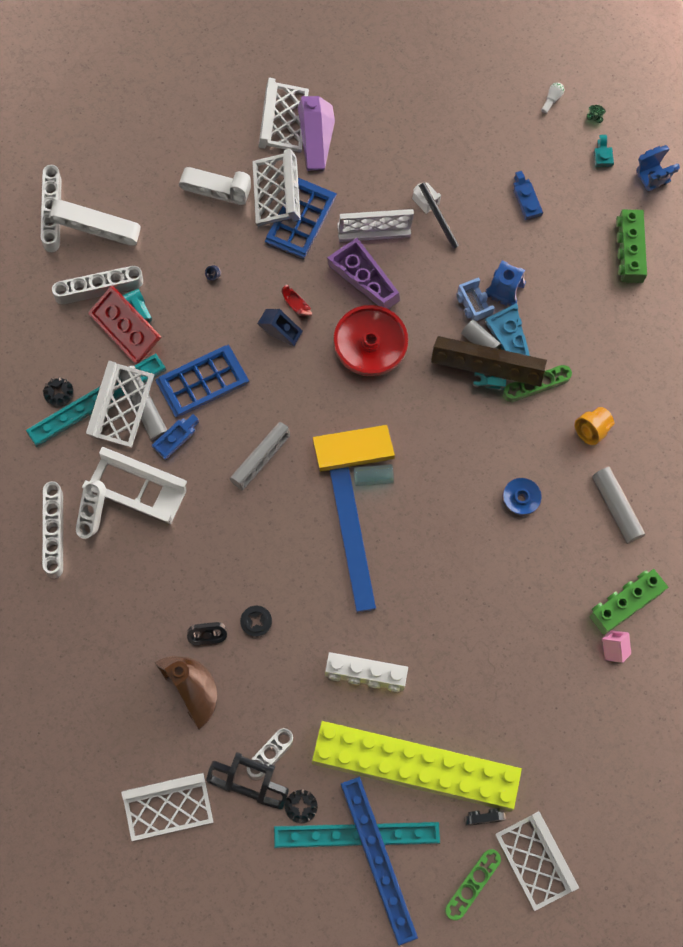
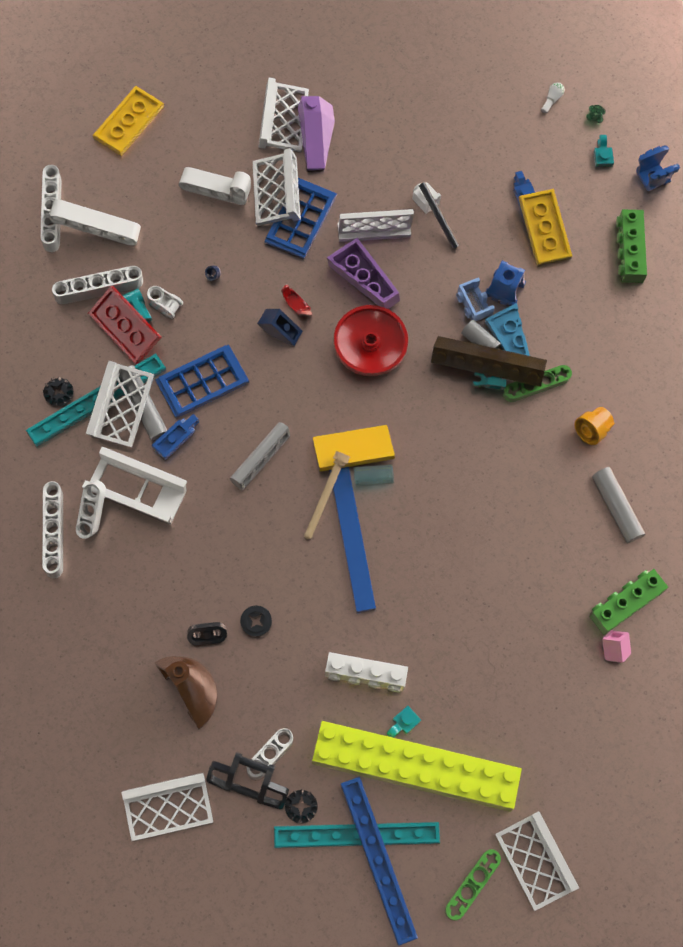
black plate [464,808,506,826] -> none
blue dish [503,478,542,515] -> none
none -> yellow tile [93,86,164,156]
none -> white piece [147,286,183,319]
none -> tan piece [304,451,350,540]
none -> teal plate [386,706,421,738]
none -> yellow tile [518,189,572,266]

